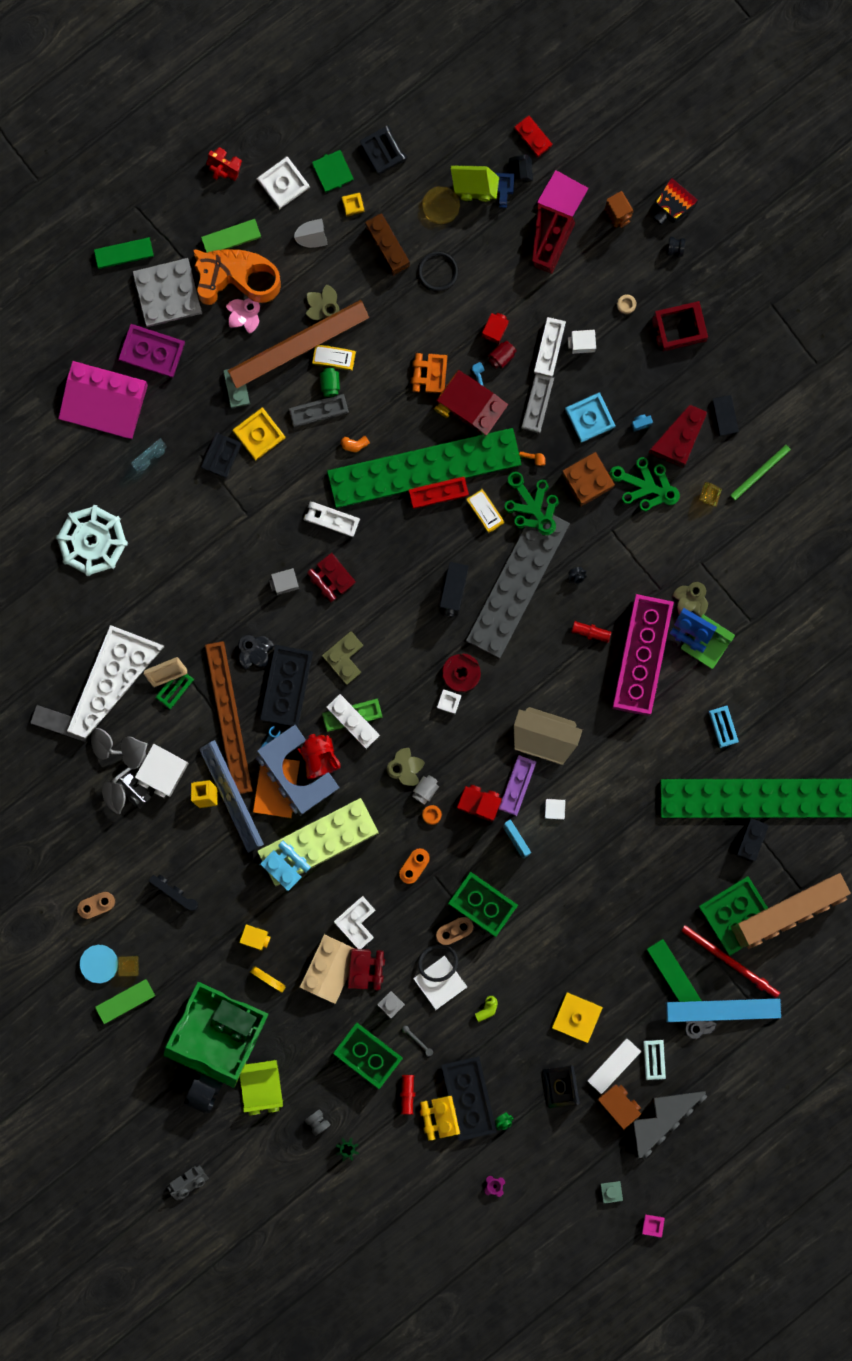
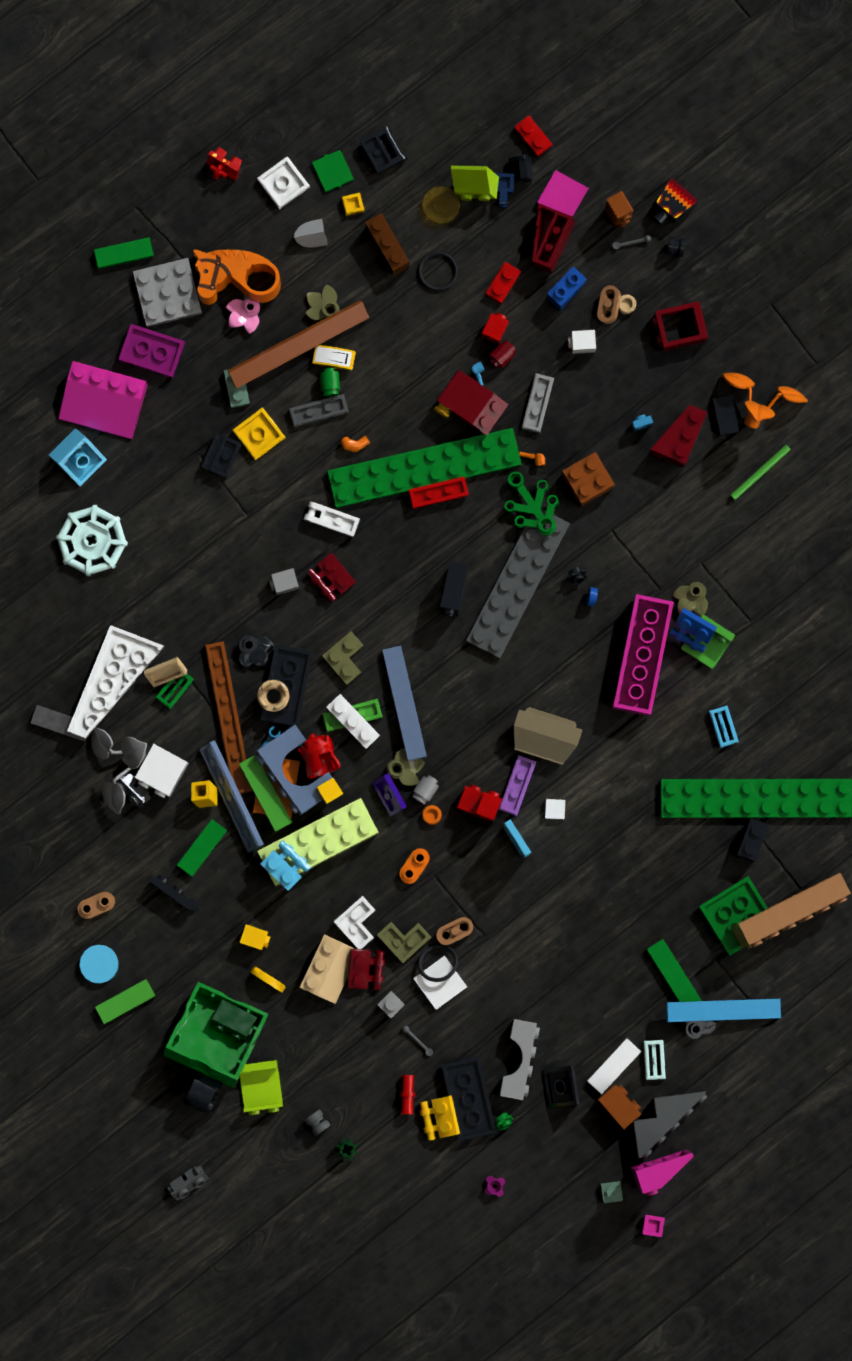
clear yellow plate [119,956,139,976] -> none
clear light blue plate [131,438,166,471] -> none
bright green tile [201,219,261,253] -> none
green brick [333,1023,403,1089] -> none
orange plate [411,353,447,394] -> none
white plate [437,689,461,714] -> none
dark red plate [443,654,481,692] -> none
green brick [448,872,518,938] -> none
white slope [466,489,504,533] -> none
lime arm [475,996,498,1022] -> none
white plate [534,317,566,377] -> none
yellow plate [552,992,603,1043] -> none
medium azure tile [565,392,616,443] -> none
red pin [571,621,611,643] -> none
green plant [609,457,680,512] -> none
red bar [681,925,780,998] -> none
clear yellow plate [699,482,722,507] -> none
none -> medium azure slope [49,428,107,486]
none -> green tile [177,819,227,877]
none -> bright green tile [239,755,293,832]
none -> tan piece [258,680,289,712]
none -> yellow tile [317,778,343,804]
none -> dark purple plate [372,773,407,817]
none -> olive plate [377,922,431,963]
none -> sand blue tile [382,646,427,761]
none -> red plate [485,262,521,304]
none -> light grey arch [500,1019,540,1100]
none -> blue brick [546,267,587,311]
none -> blue tile [586,587,598,607]
none -> medium nougat plate [597,285,621,324]
none -> dark grey hinge [612,235,651,250]
none -> dark pink slope [631,1150,694,1196]
none -> orange plant [721,373,808,428]

